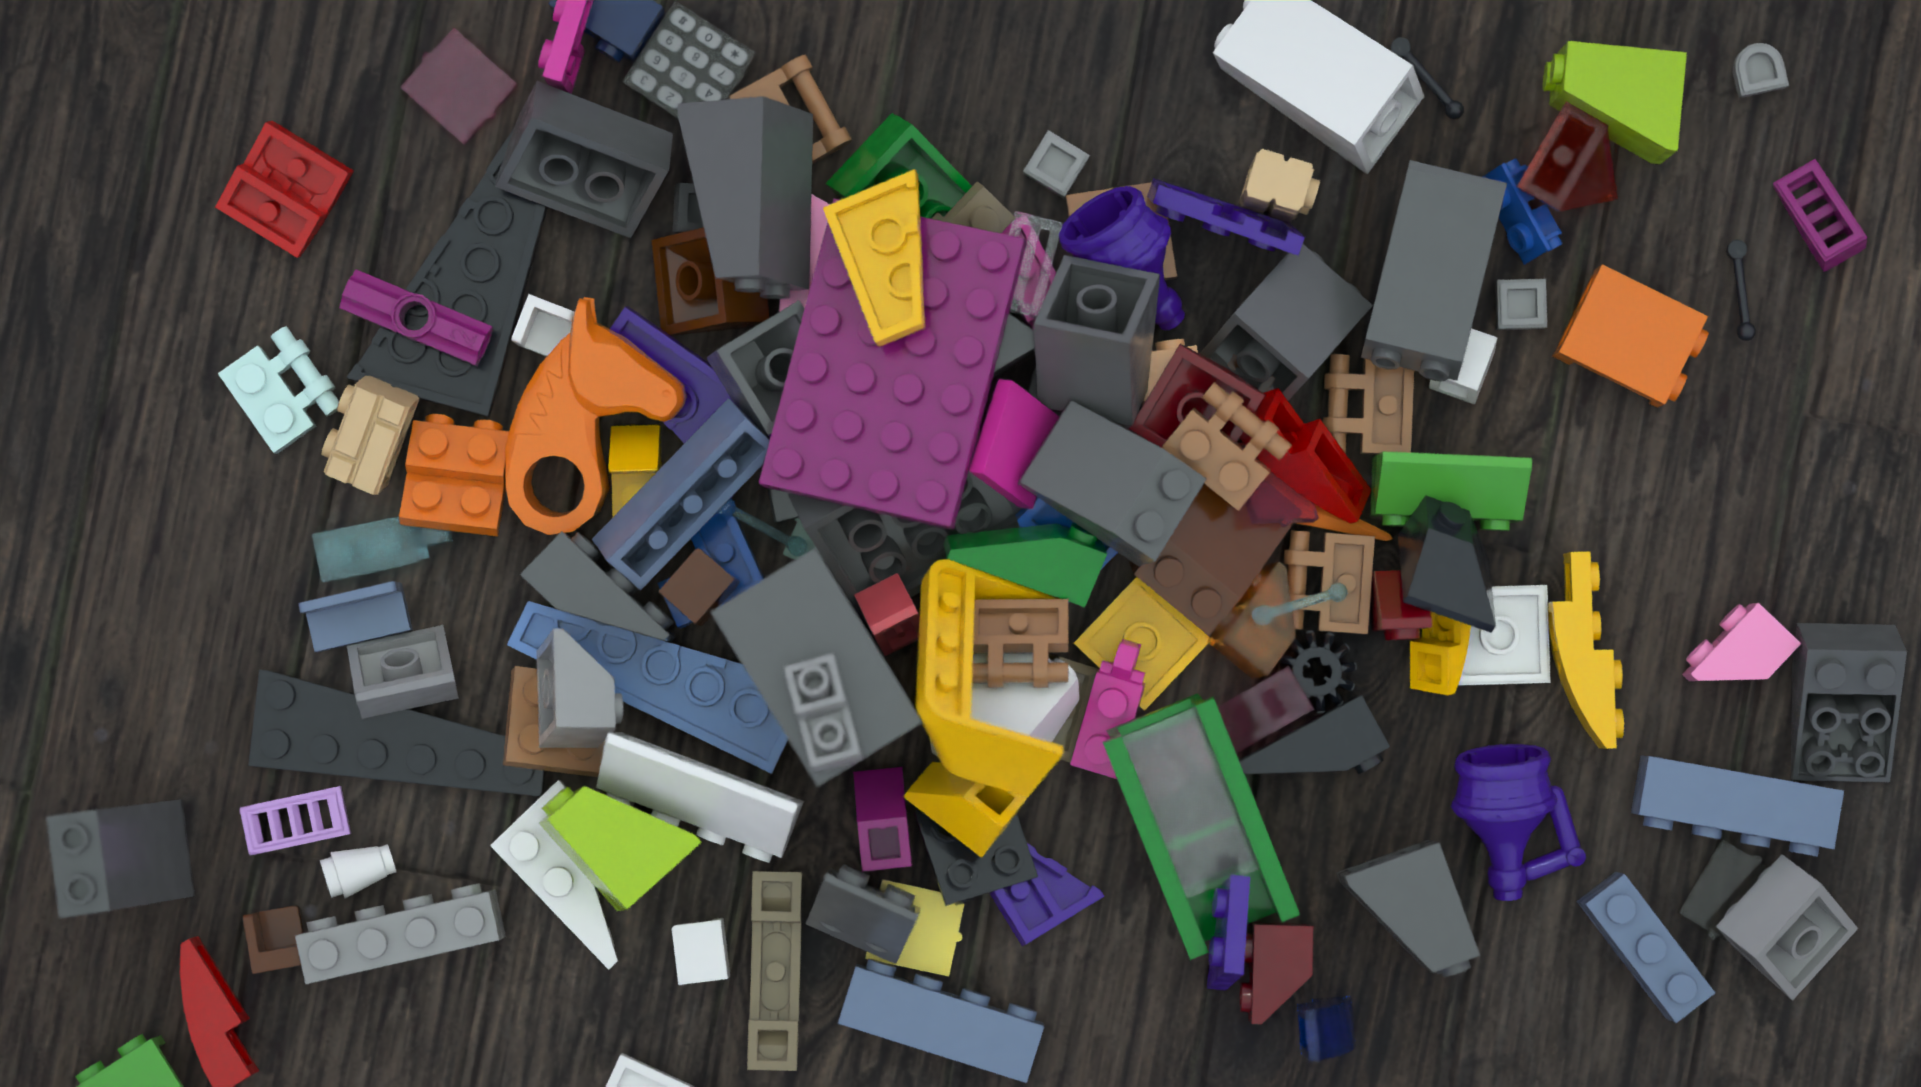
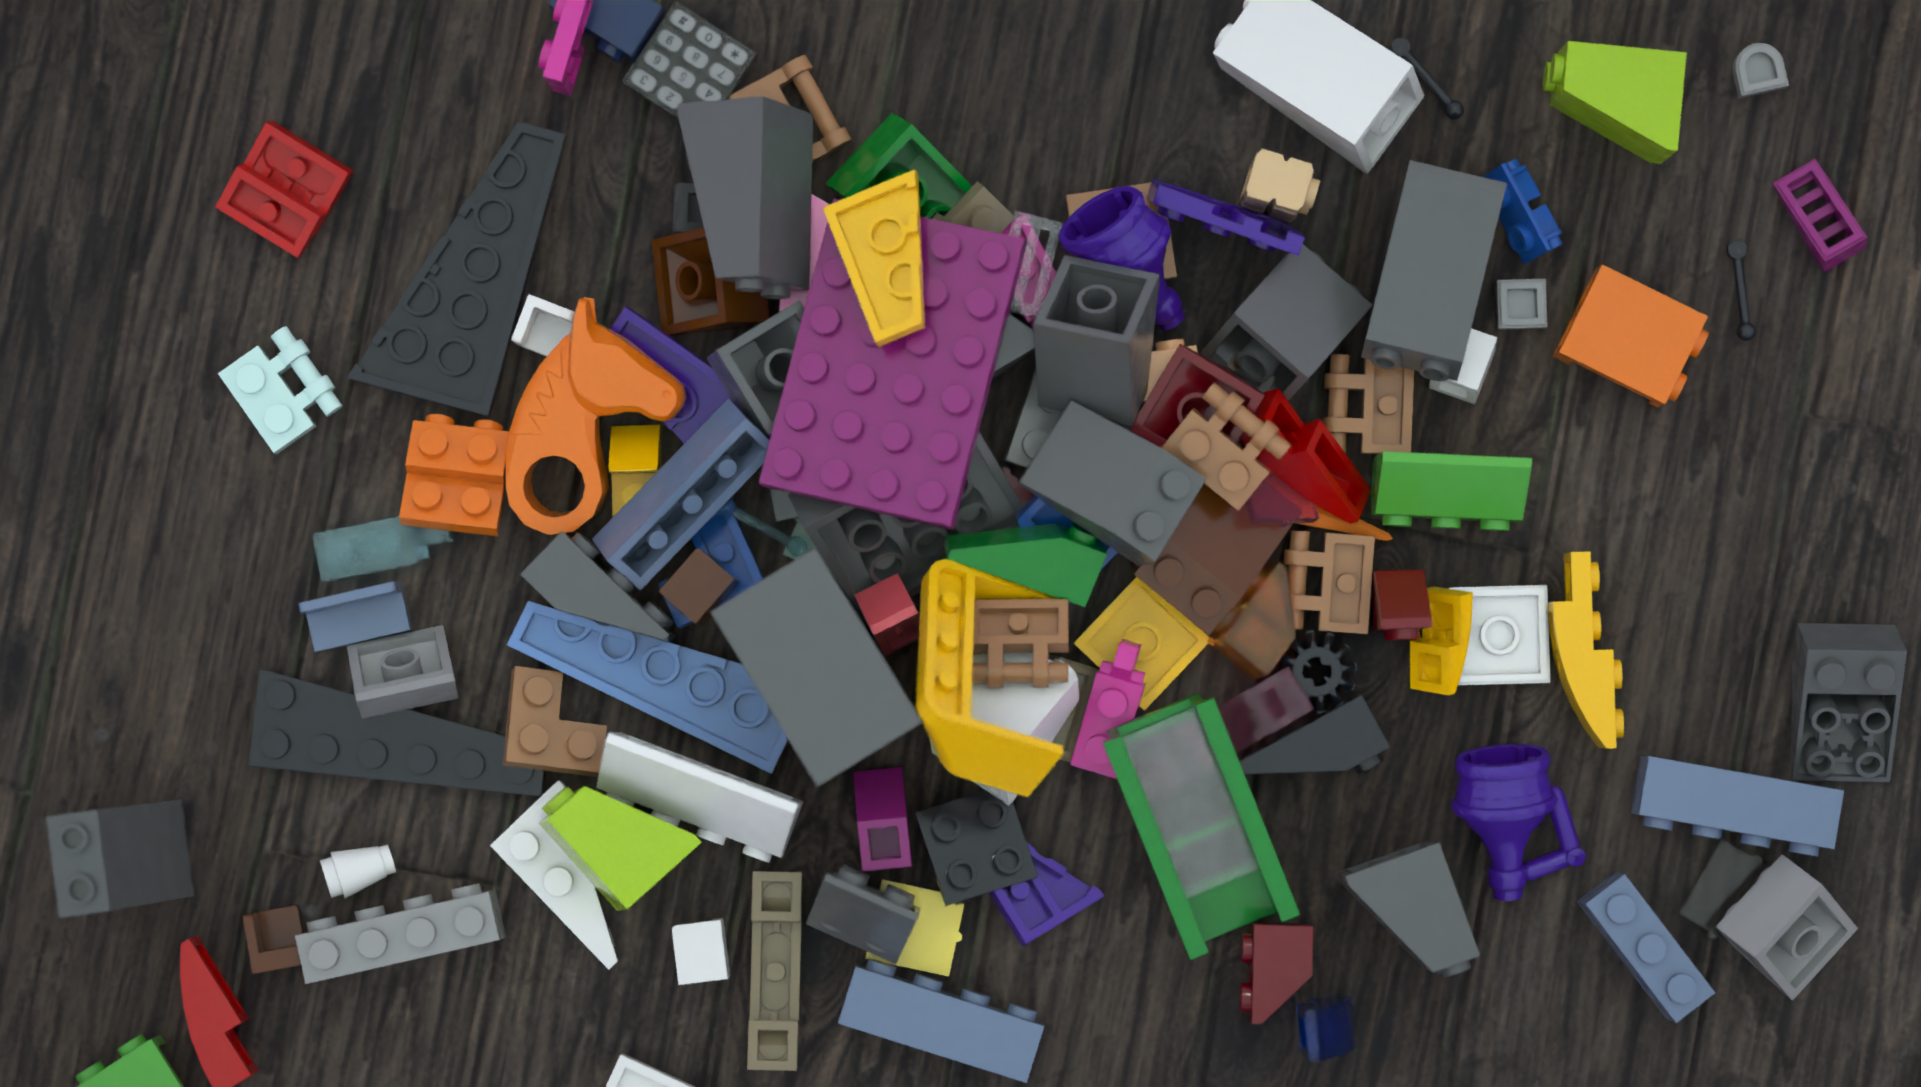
lavender slope [240,786,351,856] -> none
tan brick [321,375,420,495] -> none
magenta piece [339,269,493,366] -> none
clear pink piece [401,28,518,145] -> none
dark grey slope [495,81,673,238] -> none
light grey slope [536,629,623,748] -> none
light grey slope [784,653,863,774] -> none
yellow slope [903,762,1028,858] -> none
dark pink tile [969,379,1059,509] -> none
light grey tile [1023,130,1090,198] -> none
dark purple wing [1207,875,1250,991] -> none
clear light blue hinge [1252,583,1348,625] -> none
black slope [1398,496,1496,633] -> none
clear red slope [1516,101,1618,212] -> none
bright pink slope [1682,603,1801,681] -> none

